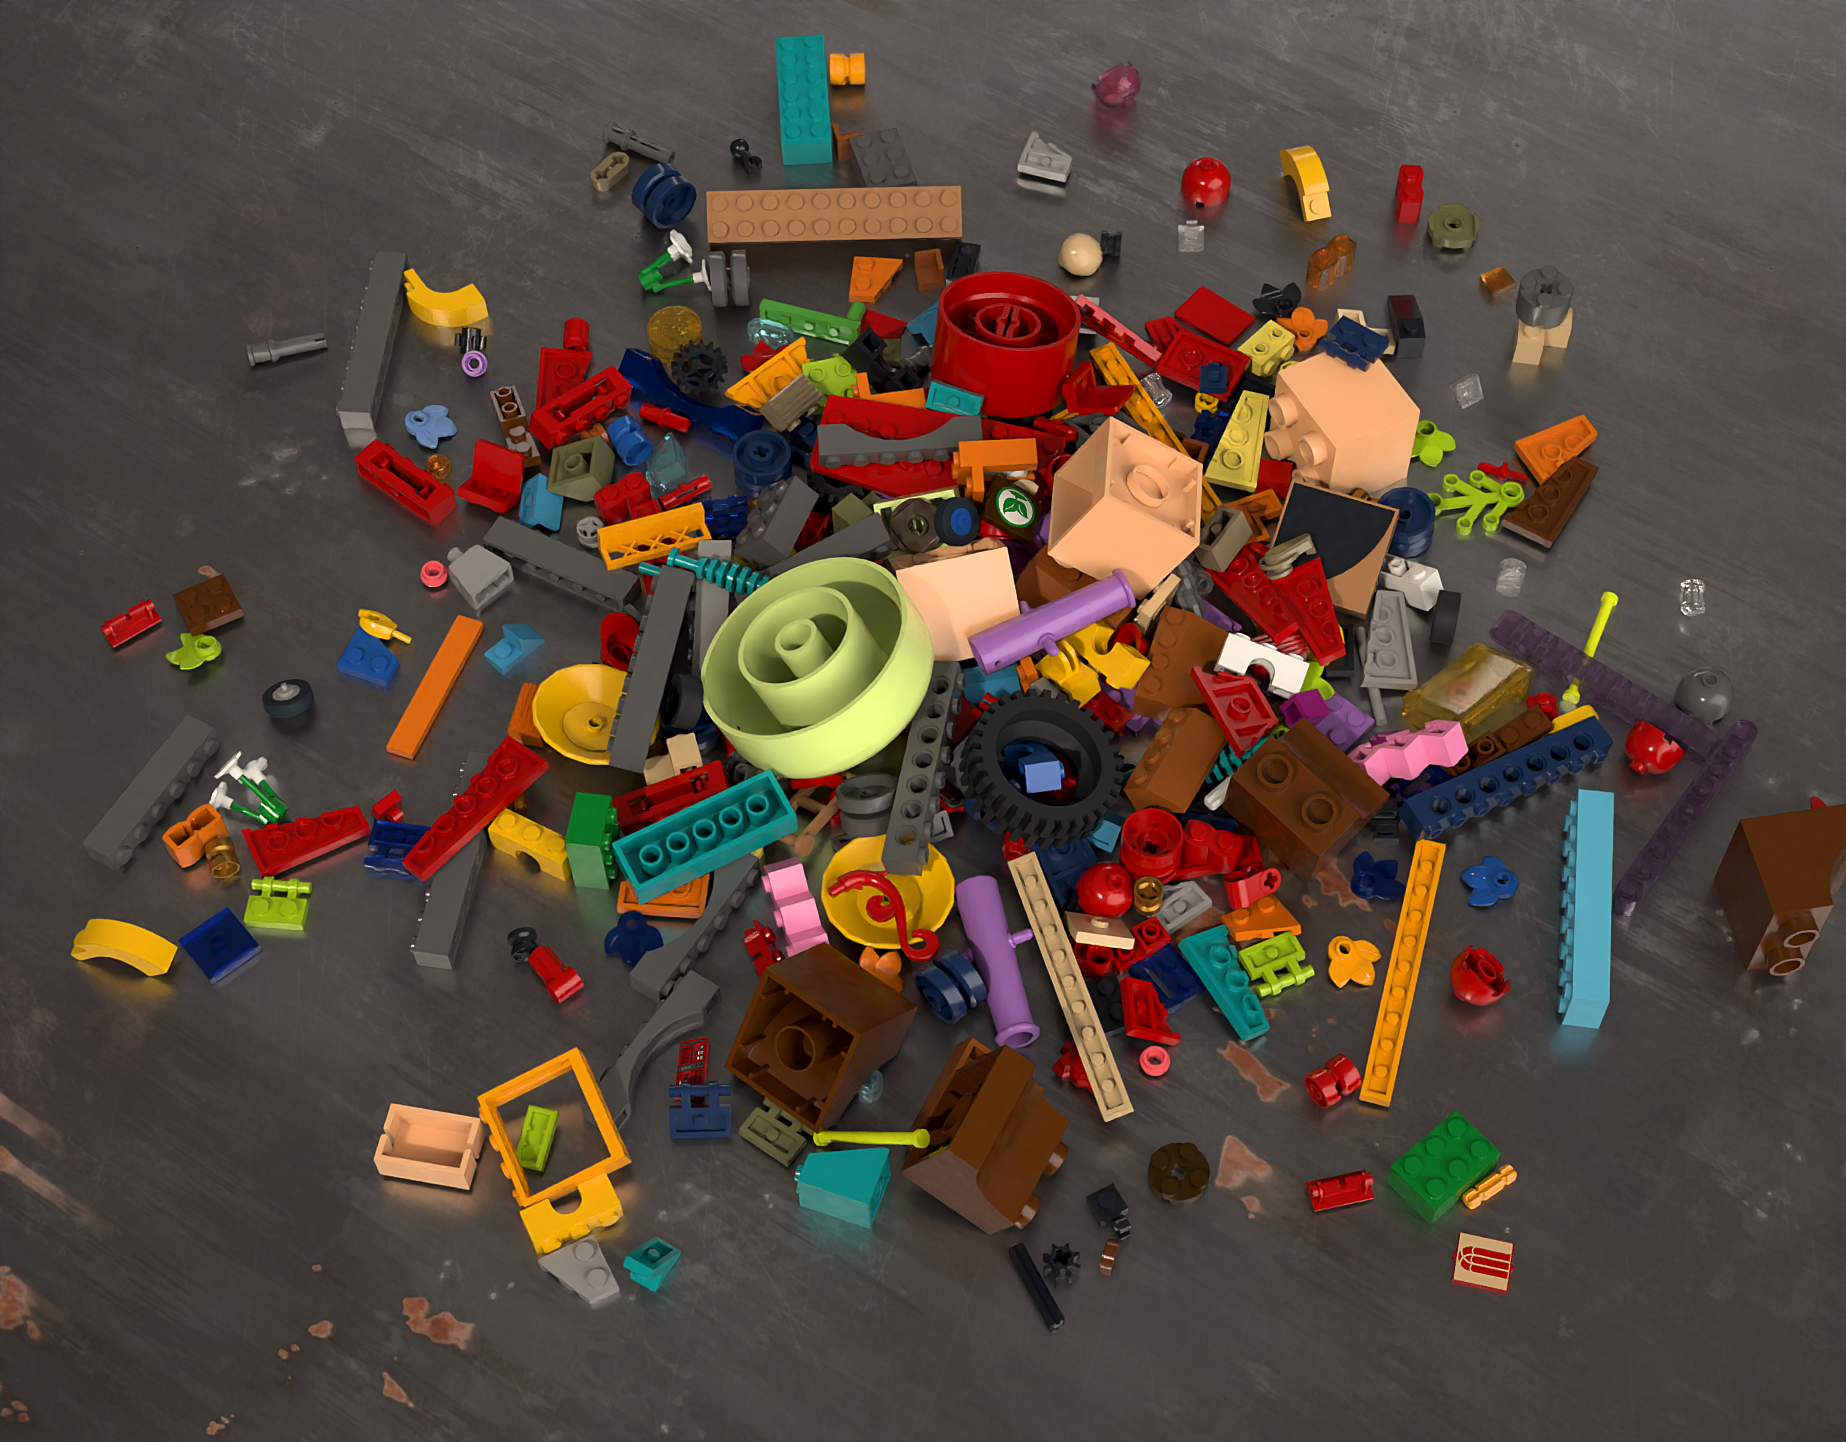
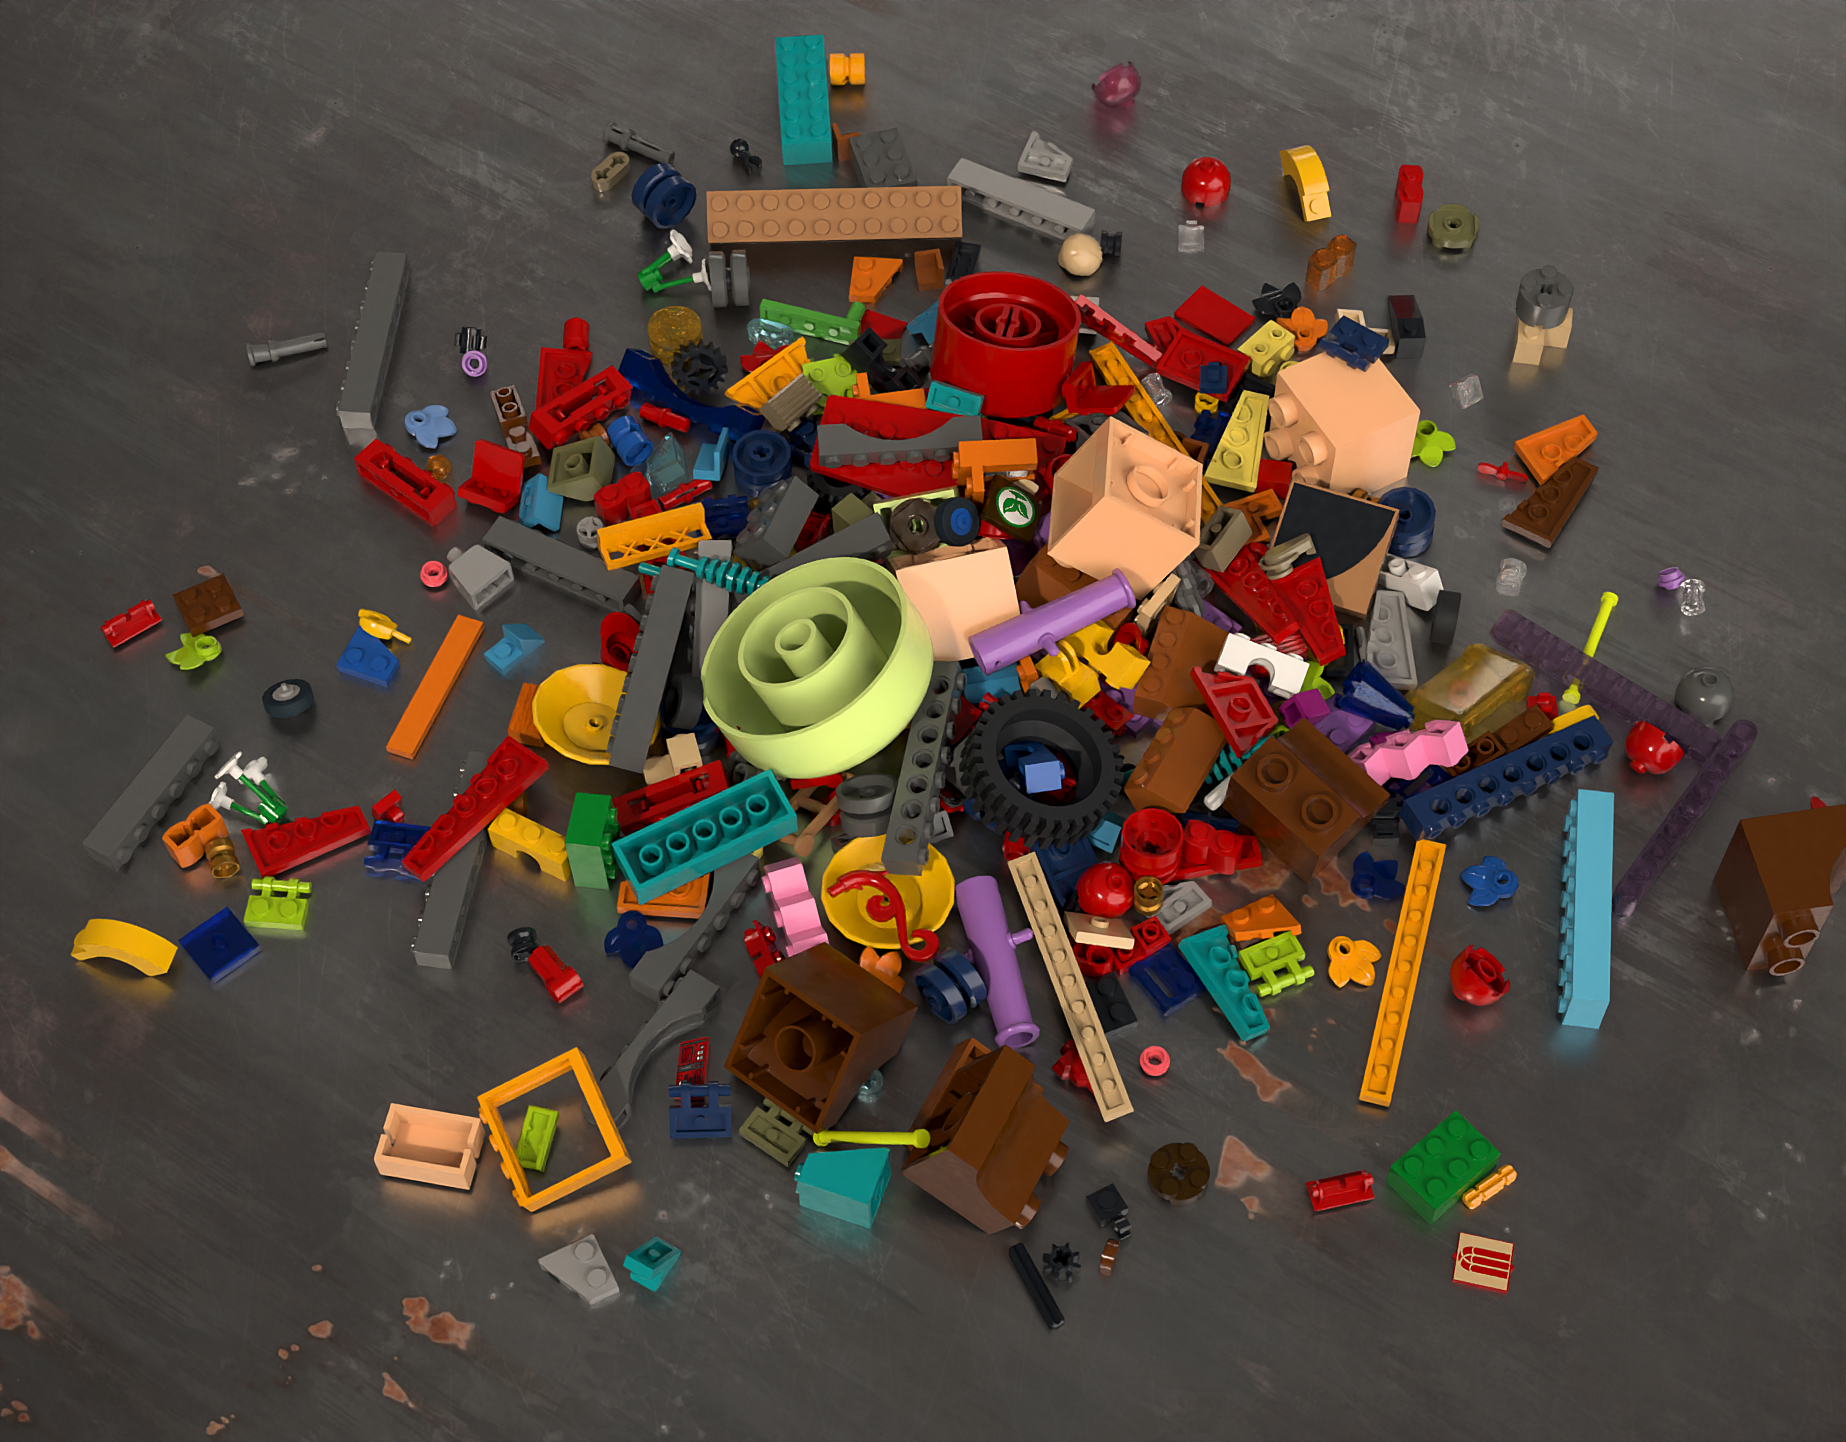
yellow arch [403,268,488,327] -> none
yellow arch [519,1172,623,1255] -> none
red wing [1120,976,1181,1046] -> none
red piece [1223,862,1281,909] -> none
red wheel [1303,1053,1362,1109] -> none
lime plant [1426,470,1524,535] -> none
clear orange tile [1480,266,1516,298] -> none
none -> dark azure panel [693,427,729,481]
none -> light grey brick [947,158,1095,241]
none -> clear blue cone [1333,659,1416,730]
none -> medium lavender plate [1657,567,1685,590]

